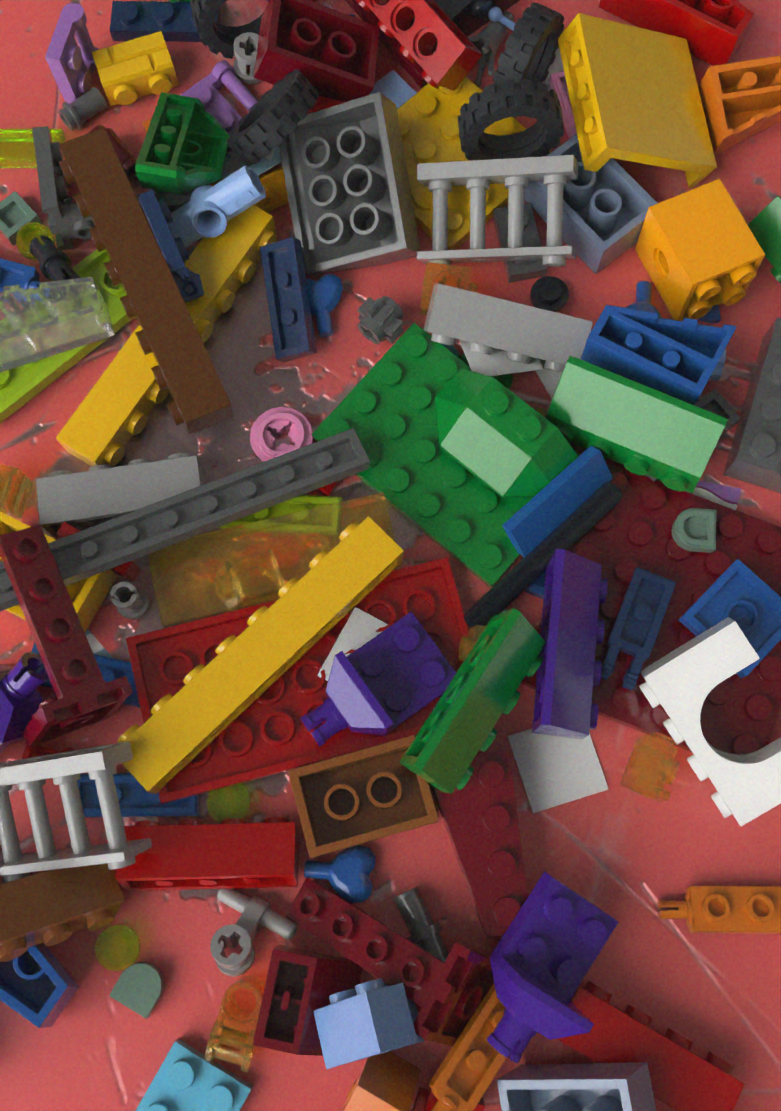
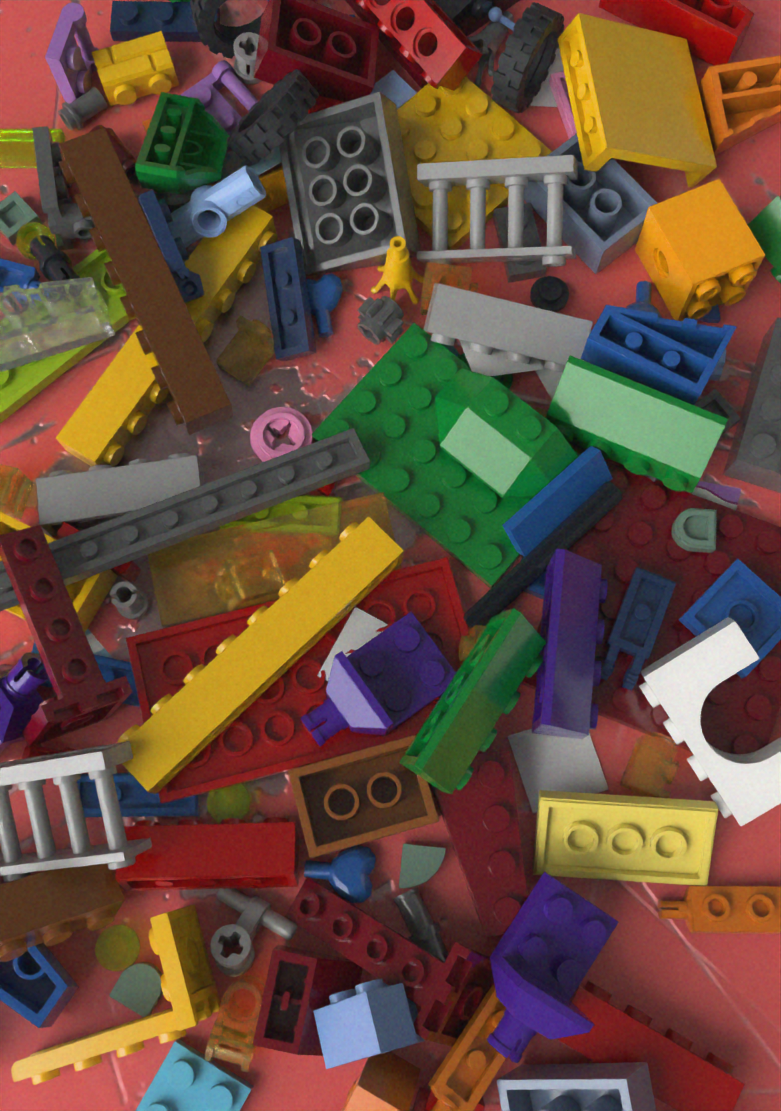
black tyre [458,79,564,161] -> none
none -> yellow bracket [11,904,222,1085]
none -> clear yellow bracket [216,315,275,386]
none -> yellow piece [371,236,426,304]
none -> sand green tile [399,844,446,888]
none -> light yellow tile [532,790,718,886]

